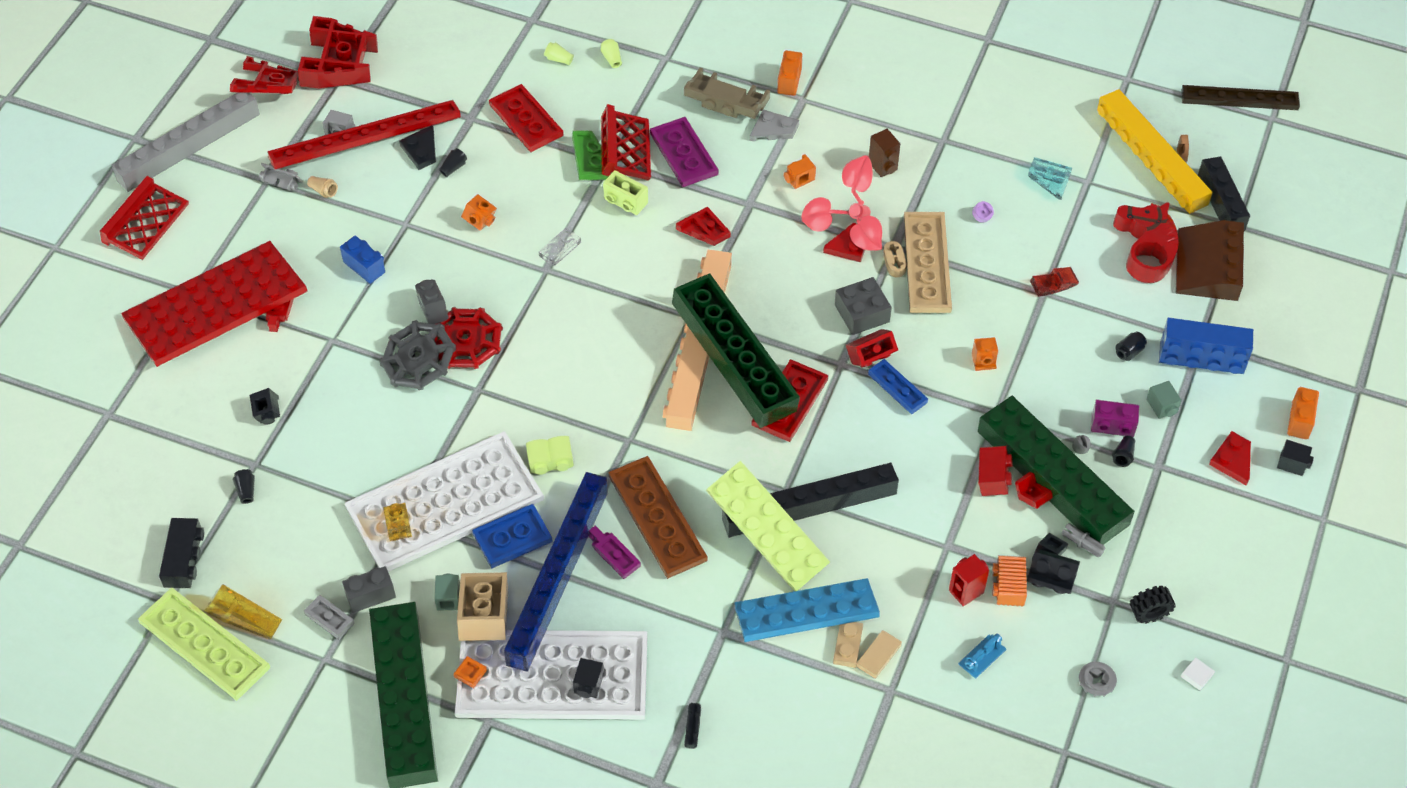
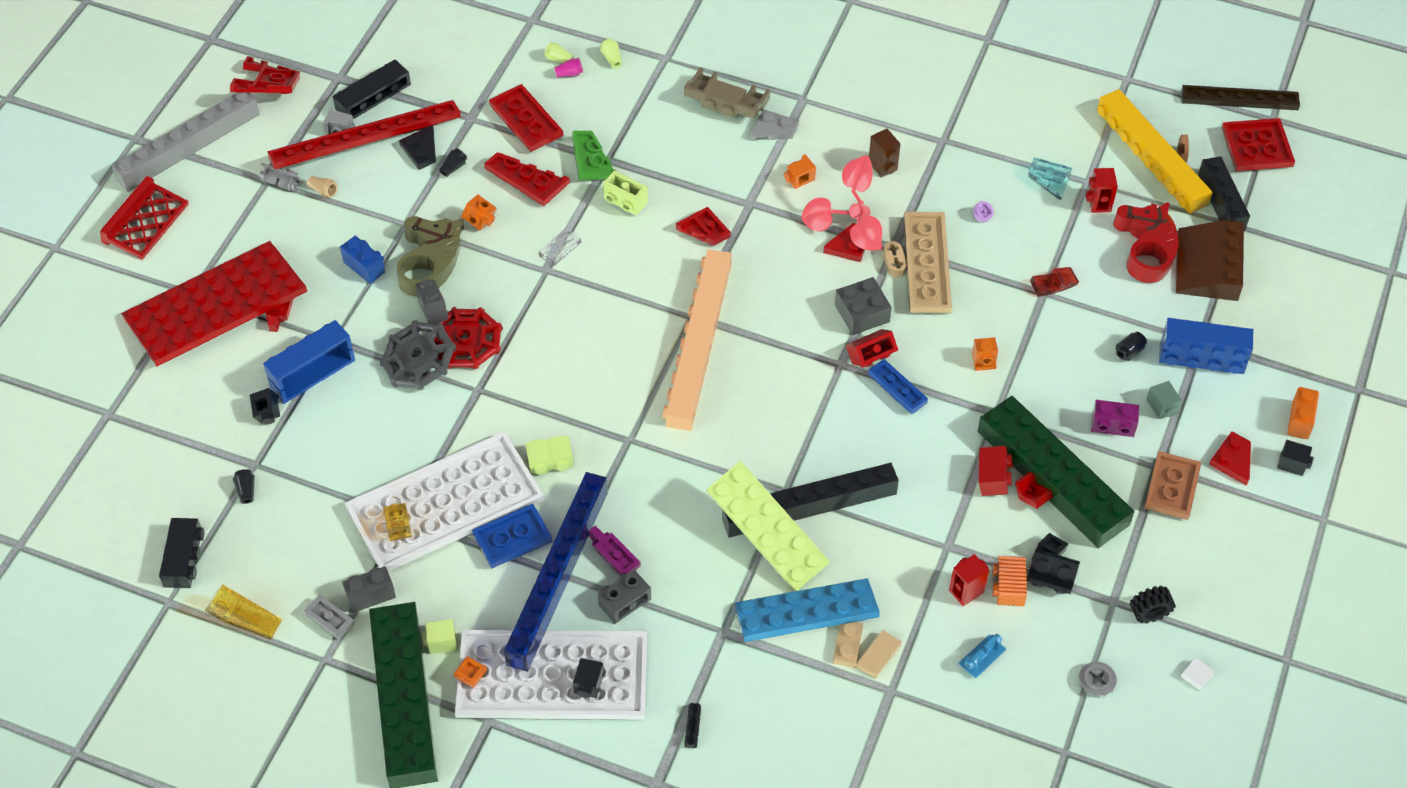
yellowish green plate [138,588,270,701] -> none
red wedge [298,16,378,89] -> none
sand green brick [435,573,460,611] -> none
tan brick [457,572,508,641] -> none
red fence [601,104,651,181] -> none
dark orange plate [608,456,708,579] -> none
magenta plate [650,117,719,187] -> none
dark green brick [672,273,800,428] -> none
red plate [751,359,828,442] -> none
orange brick [777,50,803,96] -> none
light grey axle [1062,523,1105,557] -> none
light grey hinge [1072,435,1091,454] -> none
black cone [1112,435,1136,467] -> none
none -> blue piece [263,320,355,404]
none -> black brick [333,59,411,119]
none -> olive animal [397,216,464,296]
none -> yellowish green brick [422,619,458,654]
none -> red wing [484,152,570,206]
none -> dark pink cone [554,57,583,78]
none -> dark grey brick [598,569,651,624]
none -> red brick [1086,168,1118,213]
none -> nougat plate [1144,451,1202,520]
none -> red plate [1221,118,1295,171]

